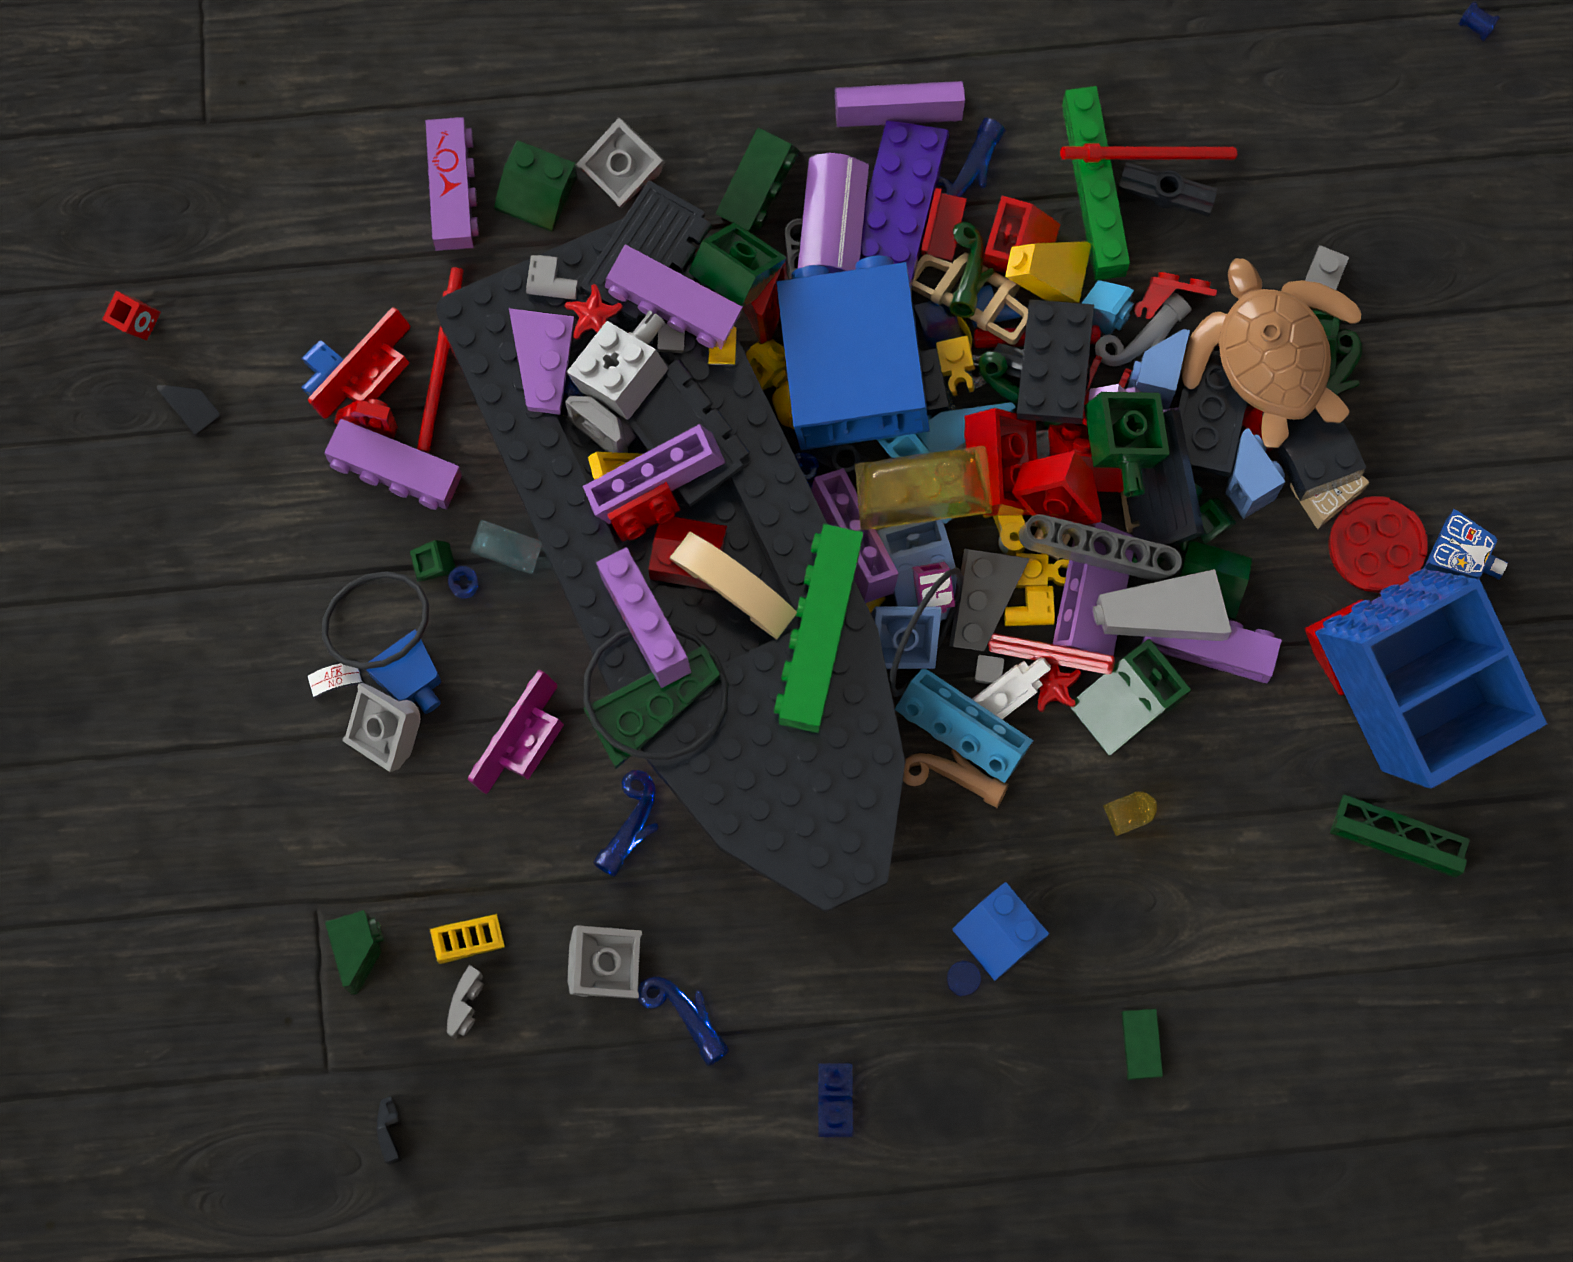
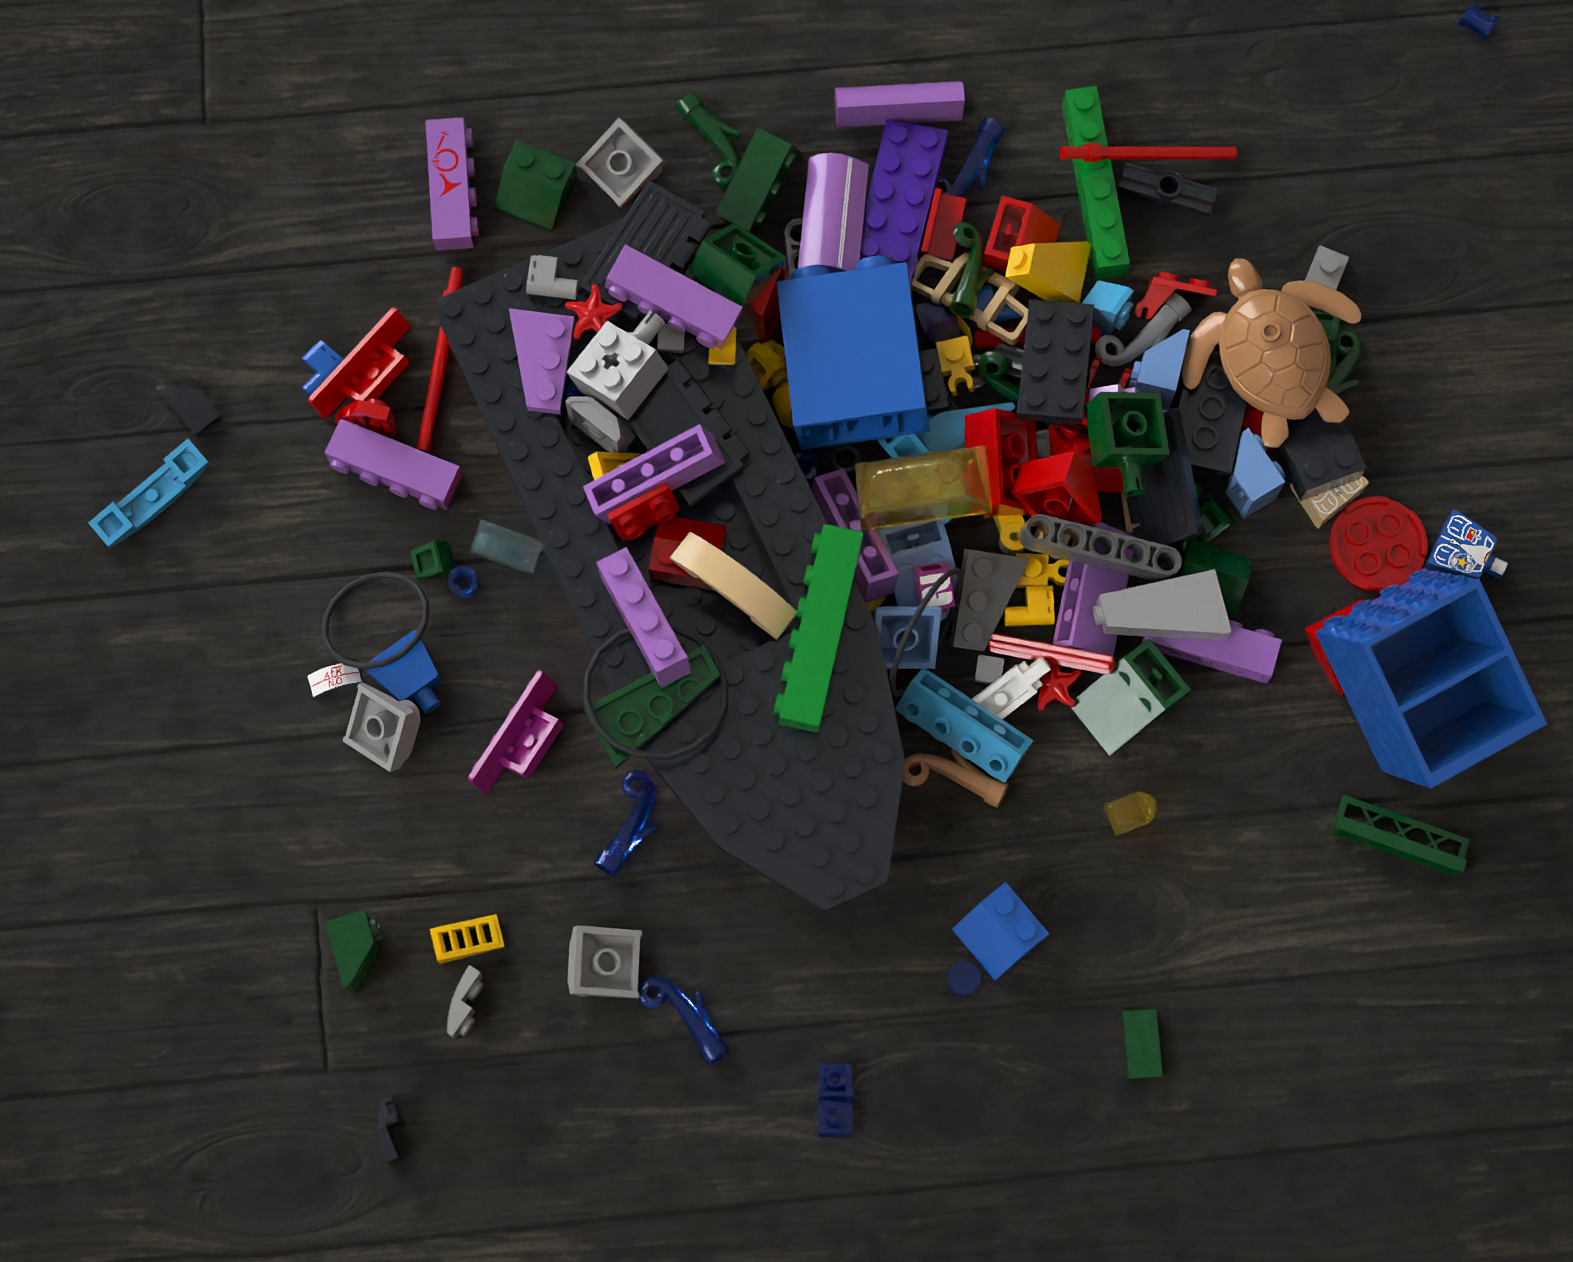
red brick [102,291,161,341] -> none
none -> dark azure slope [88,439,210,548]
none -> dark green plant [675,92,741,188]

